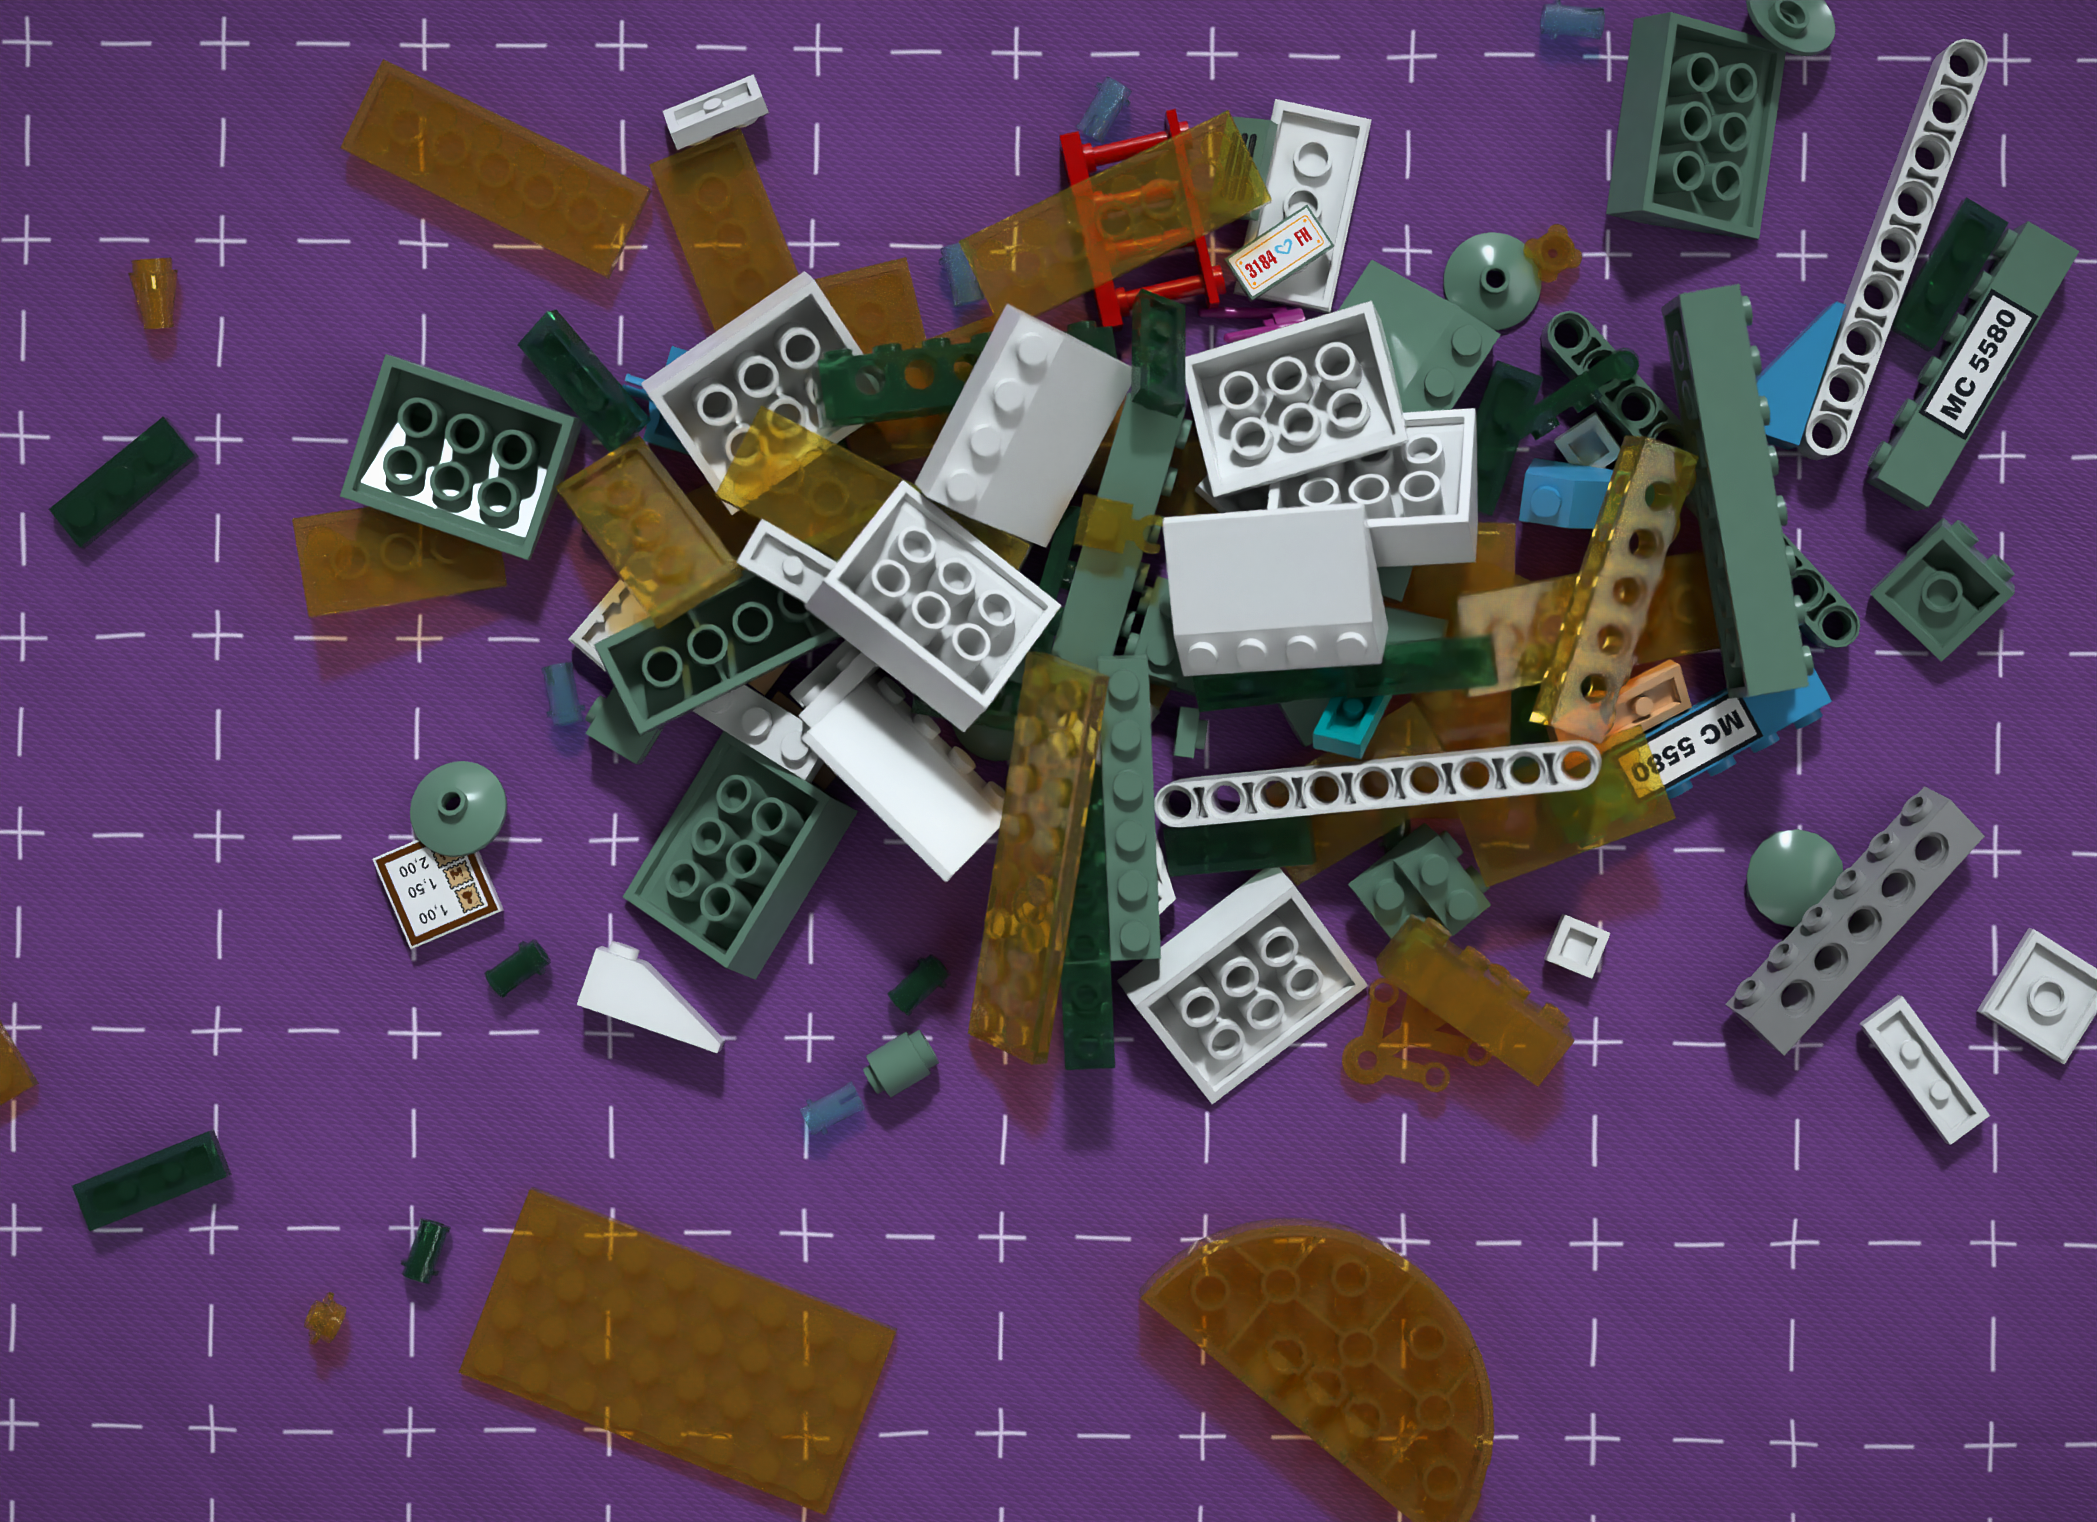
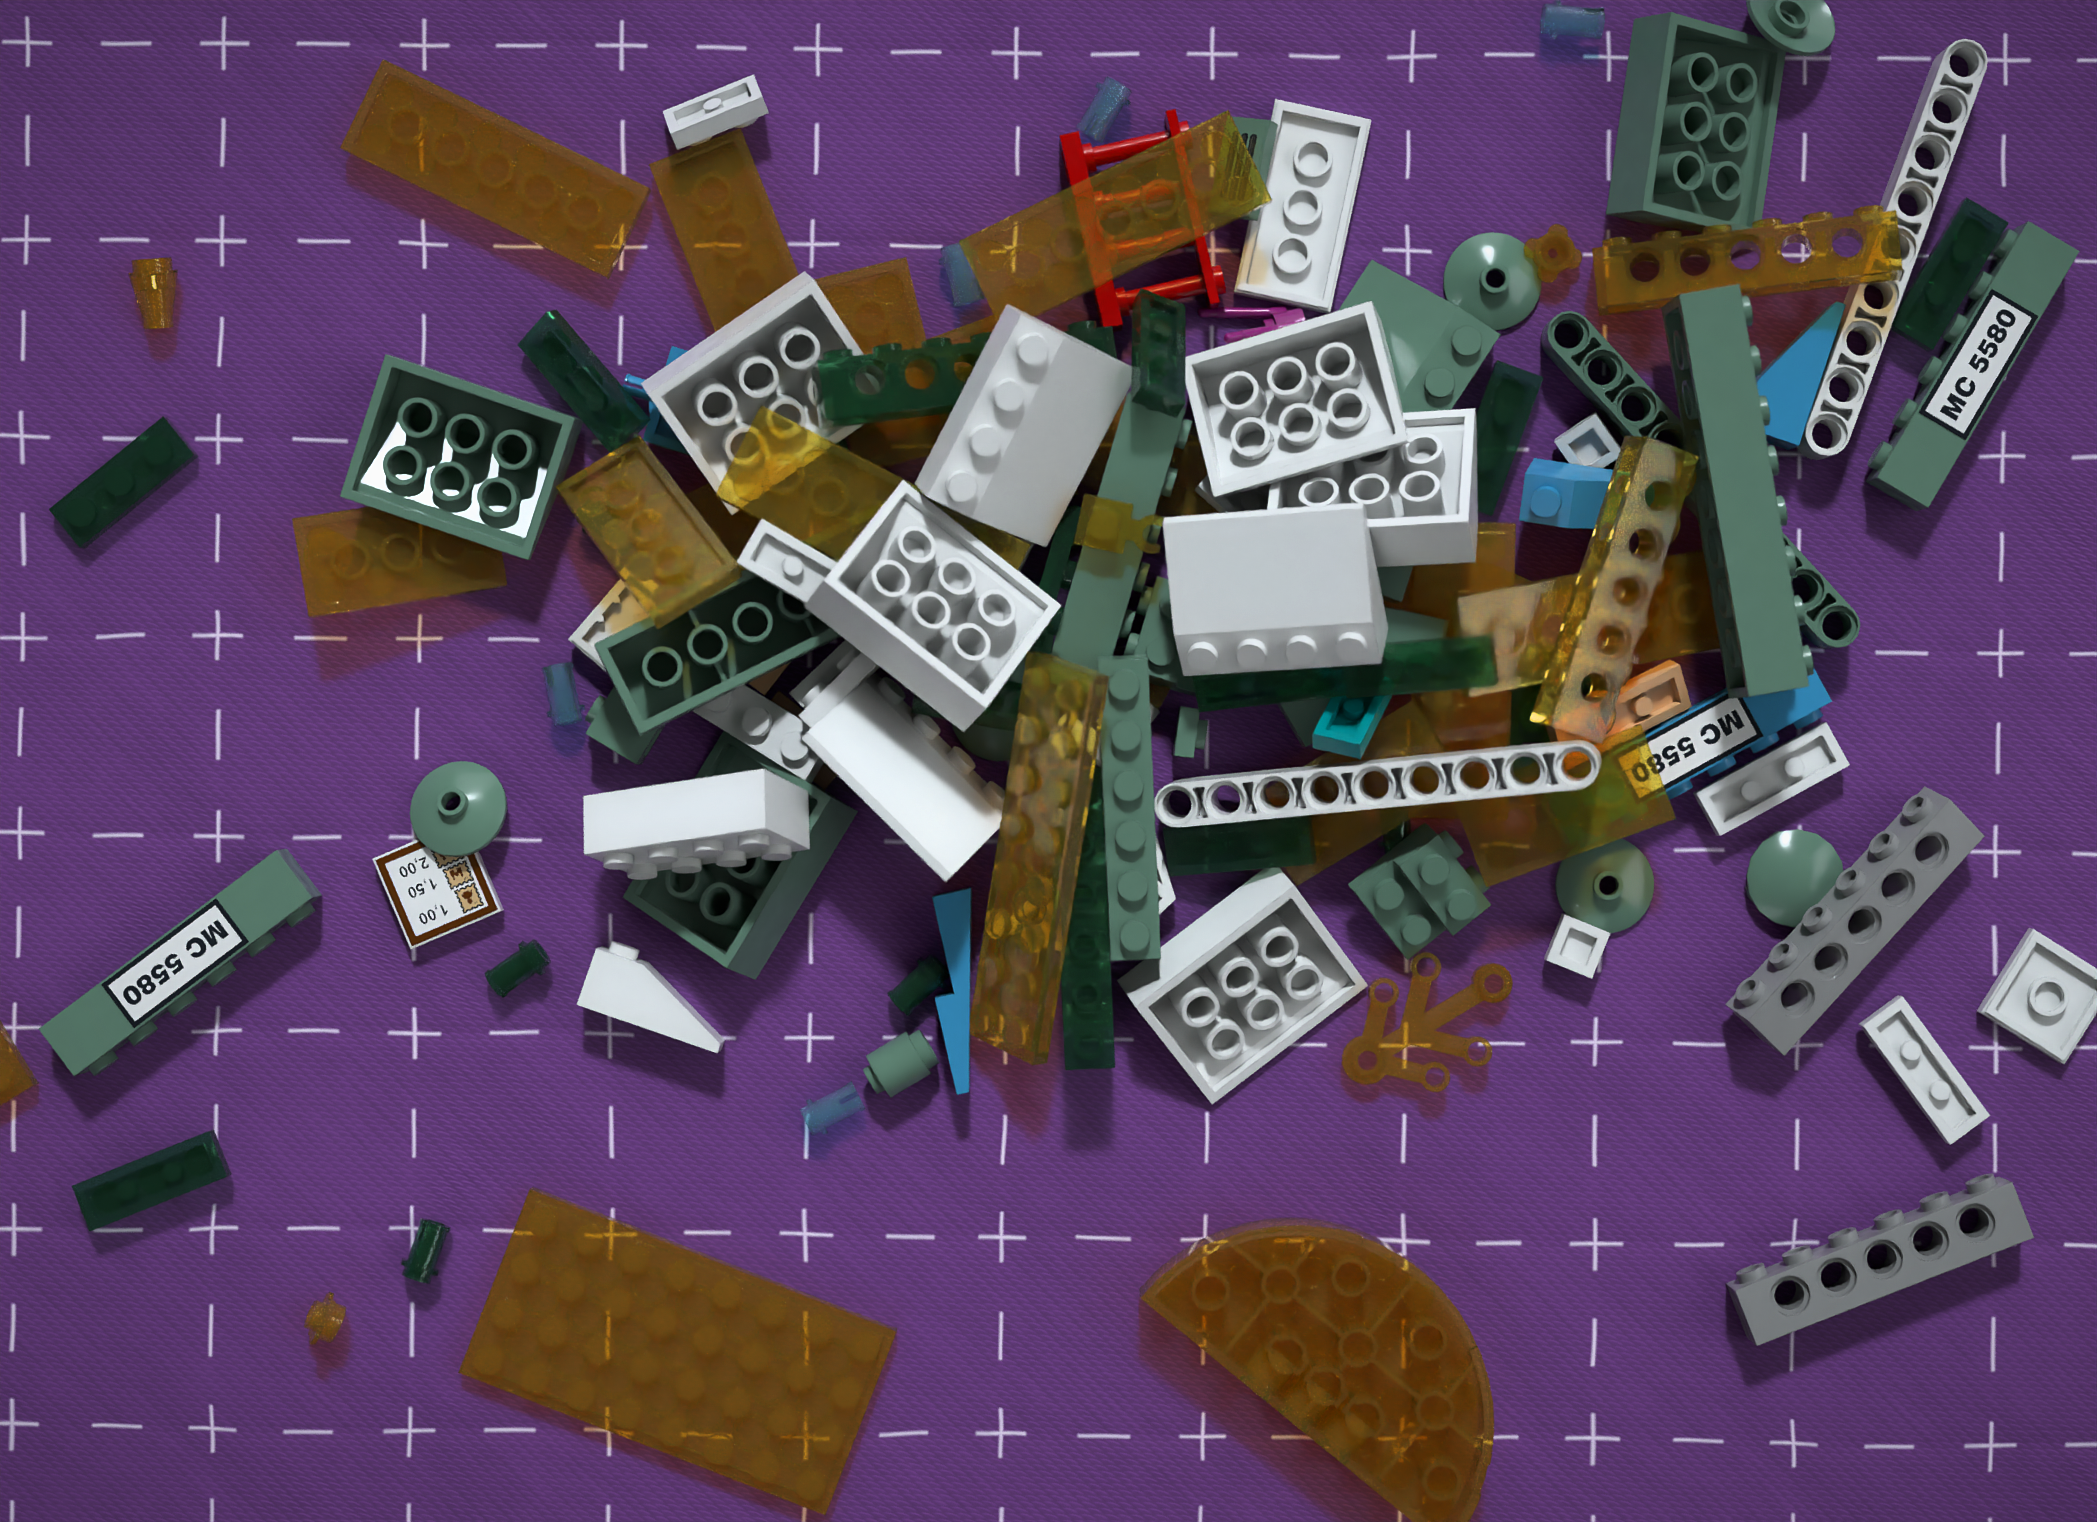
white tile [1224,205,1334,302] -> none
clear yellow brick [1376,914,1575,1087] -> none
clear green plate [1509,348,1640,441] -> none
sand green plate [1870,518,2015,662] -> none
none -> sand green brick [39,849,322,1076]
none -> white brick [583,769,810,880]
none -> dark azure slope [932,887,972,1095]
none -> sand green dish [1555,836,1654,933]
none -> clear yellow brick [1592,205,1903,316]
none -> white plate [1693,722,1850,836]
none -> light grey brick [1726,1173,2034,1346]

